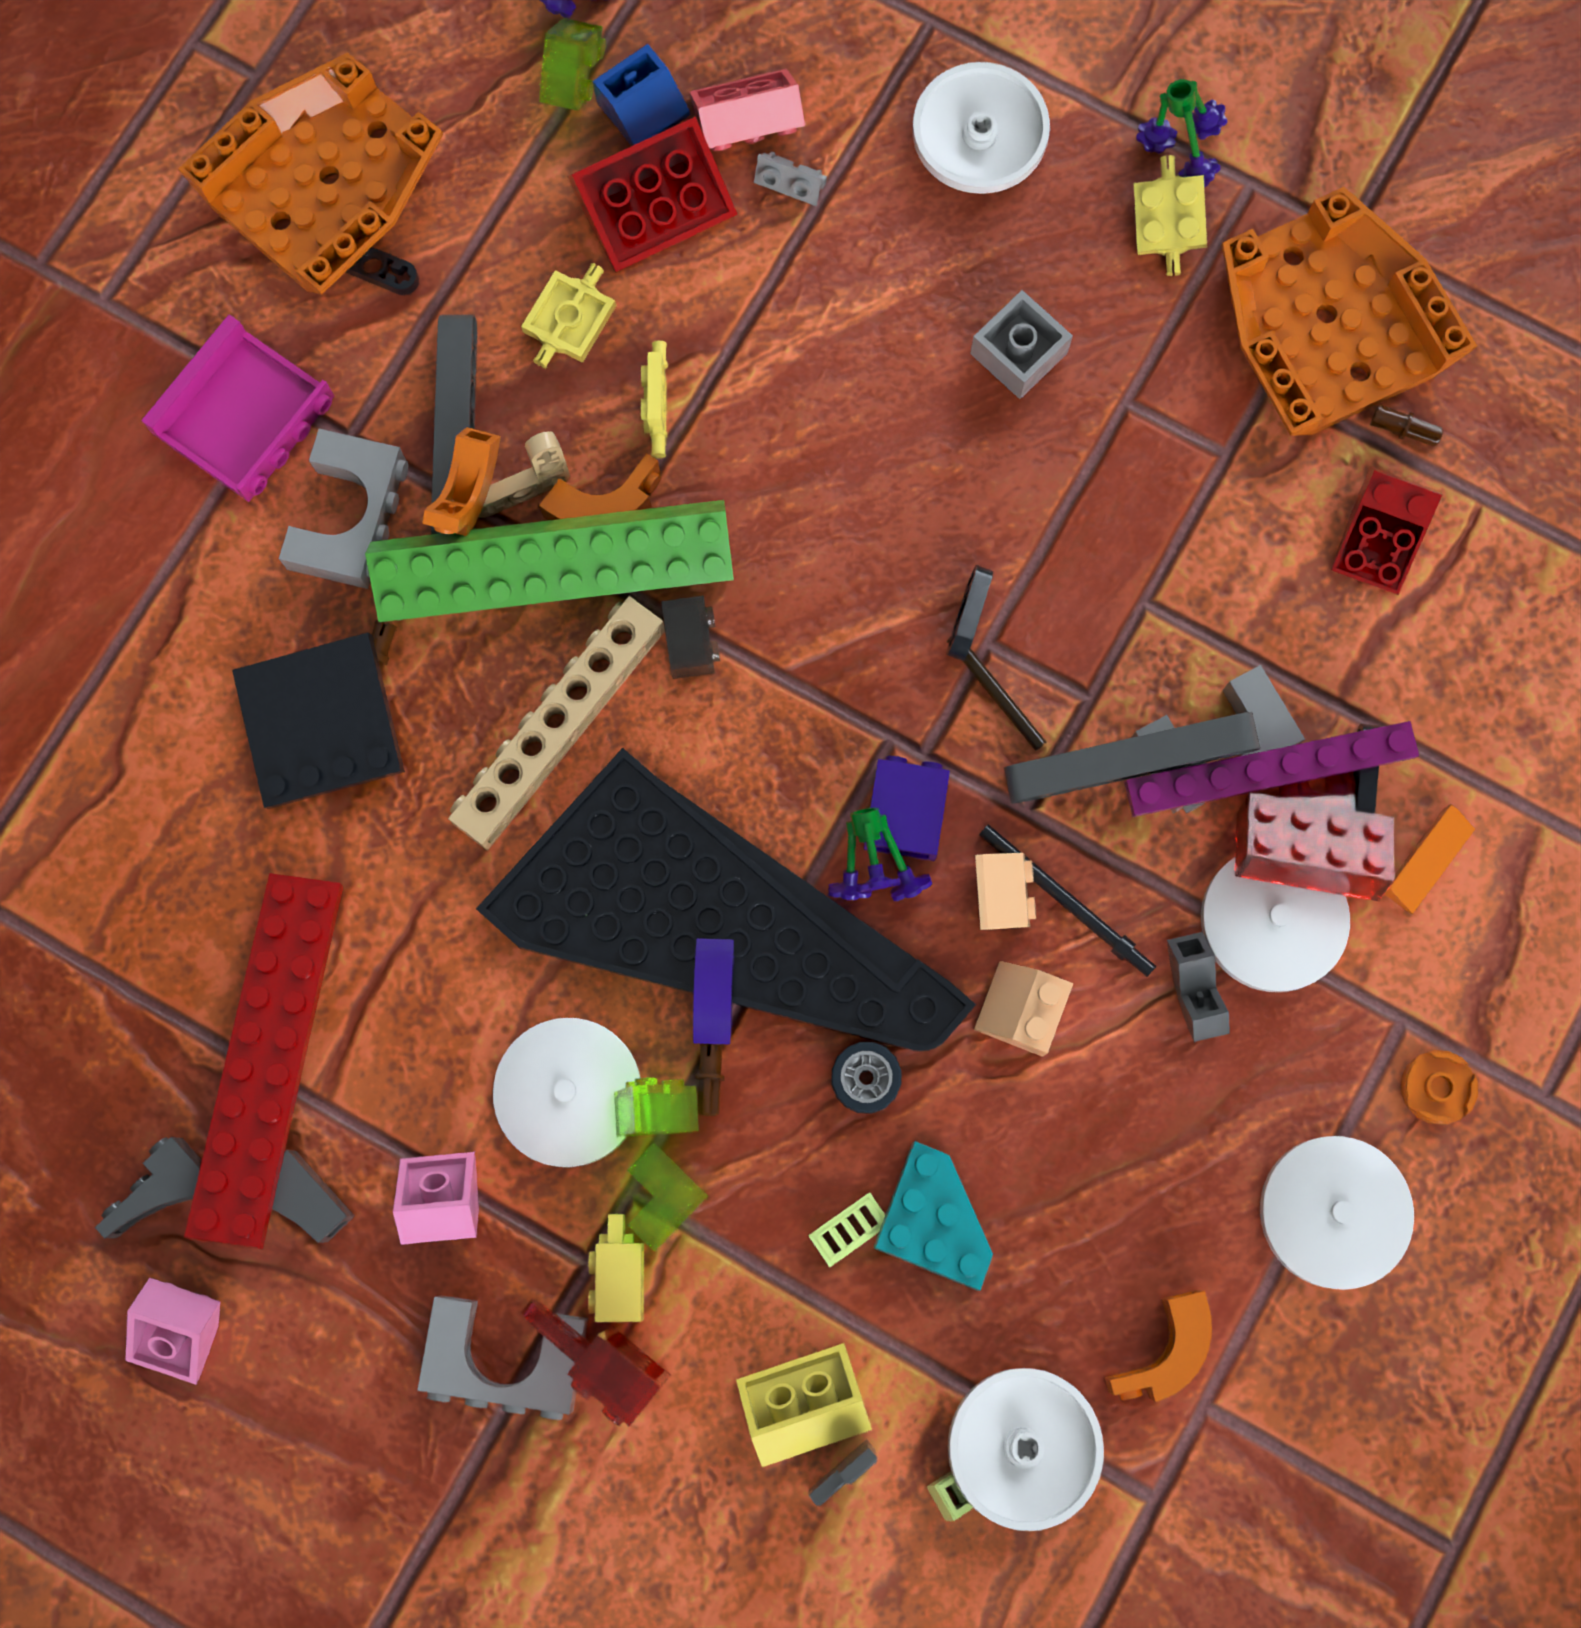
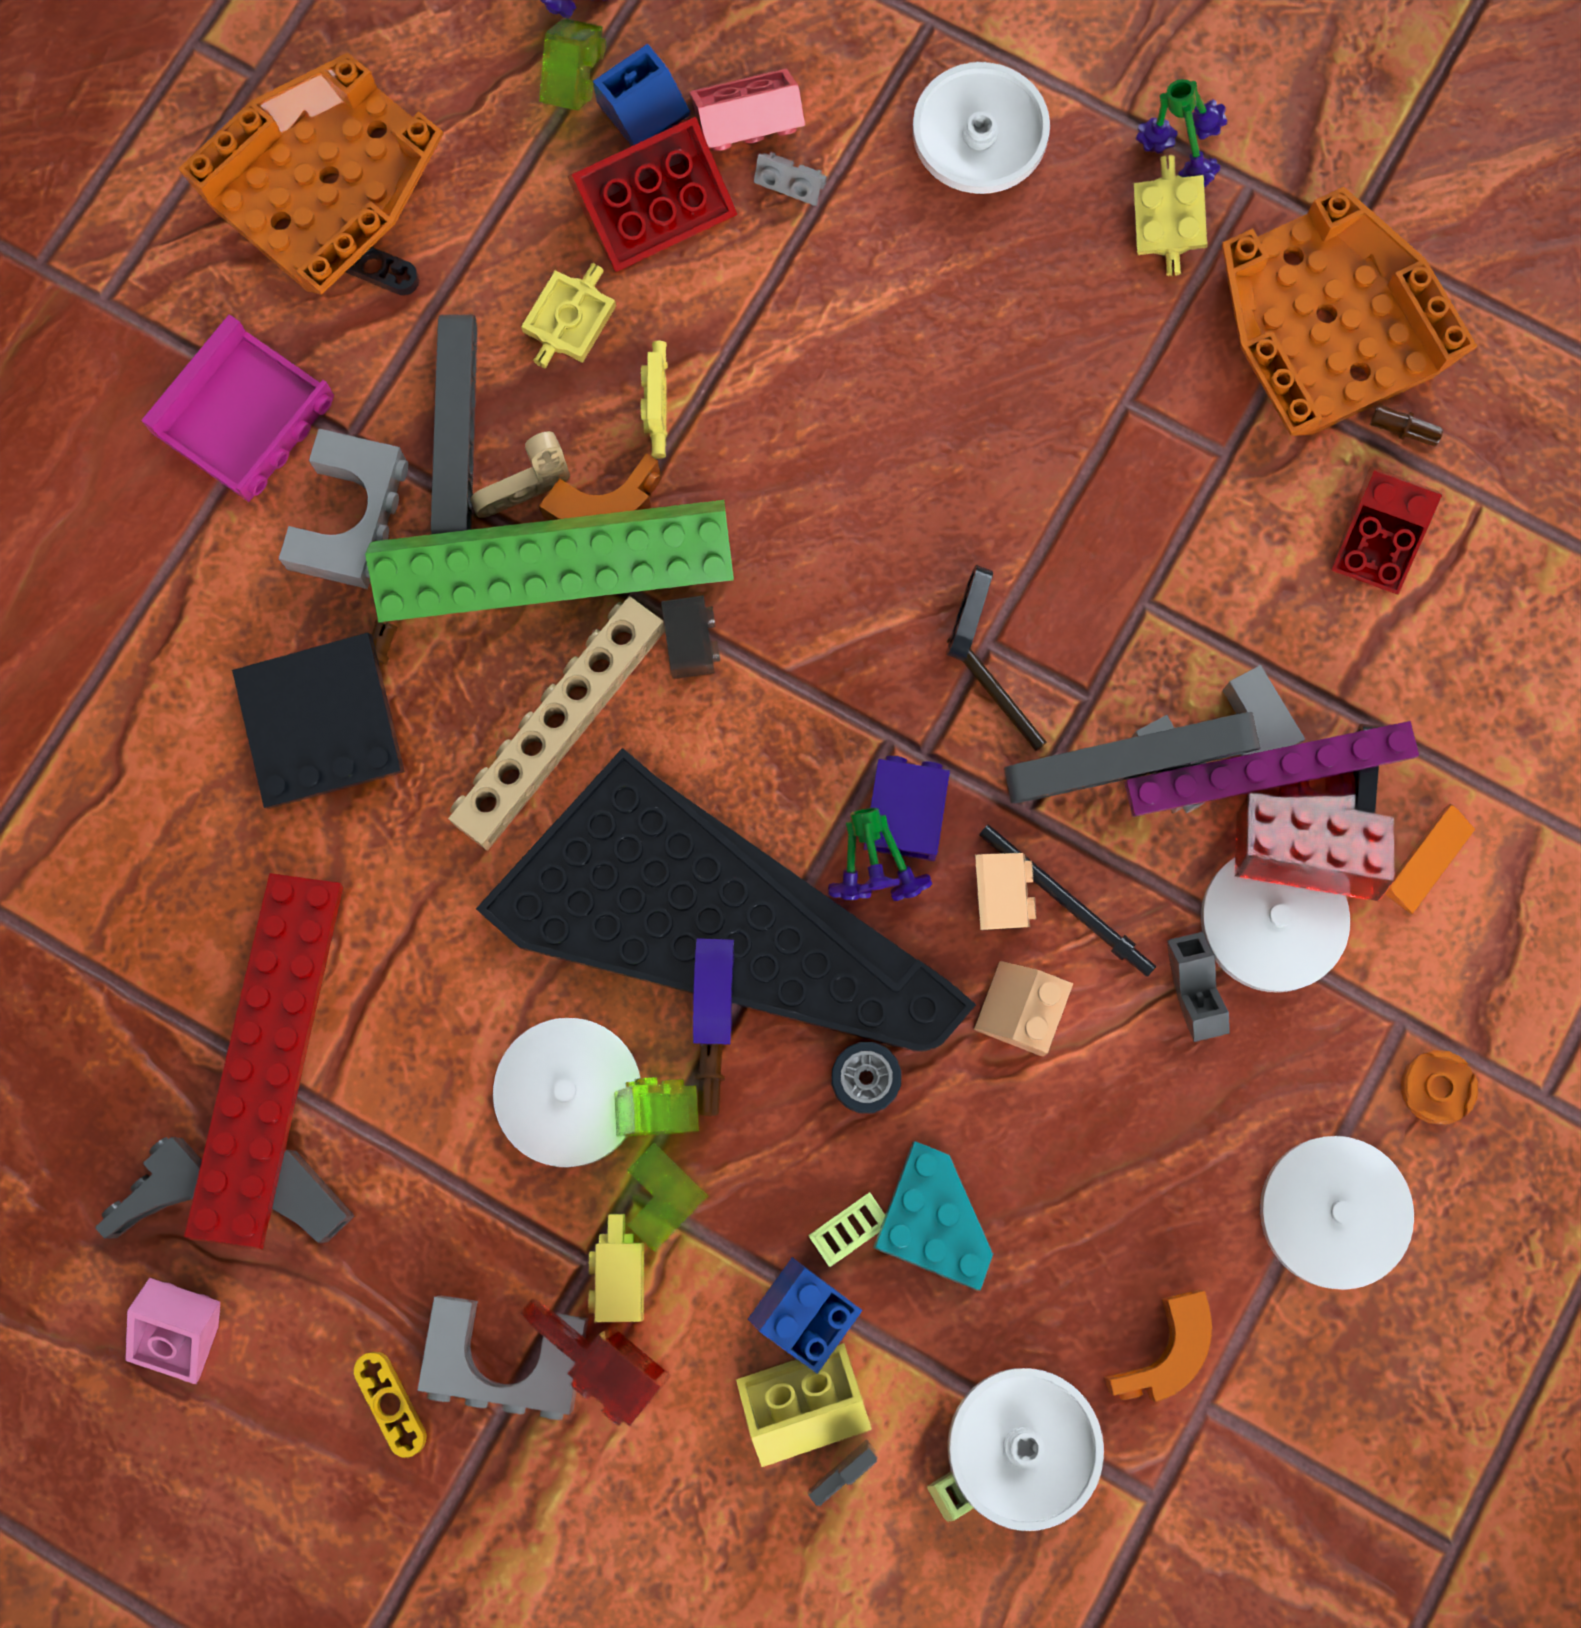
bright pink slope [393,1152,479,1244] -> none
orange arch [422,427,501,536] -> none
light grey brick [970,290,1073,399] -> none
none -> yellow beam [354,1352,427,1458]
none -> blue slope [747,1257,862,1374]

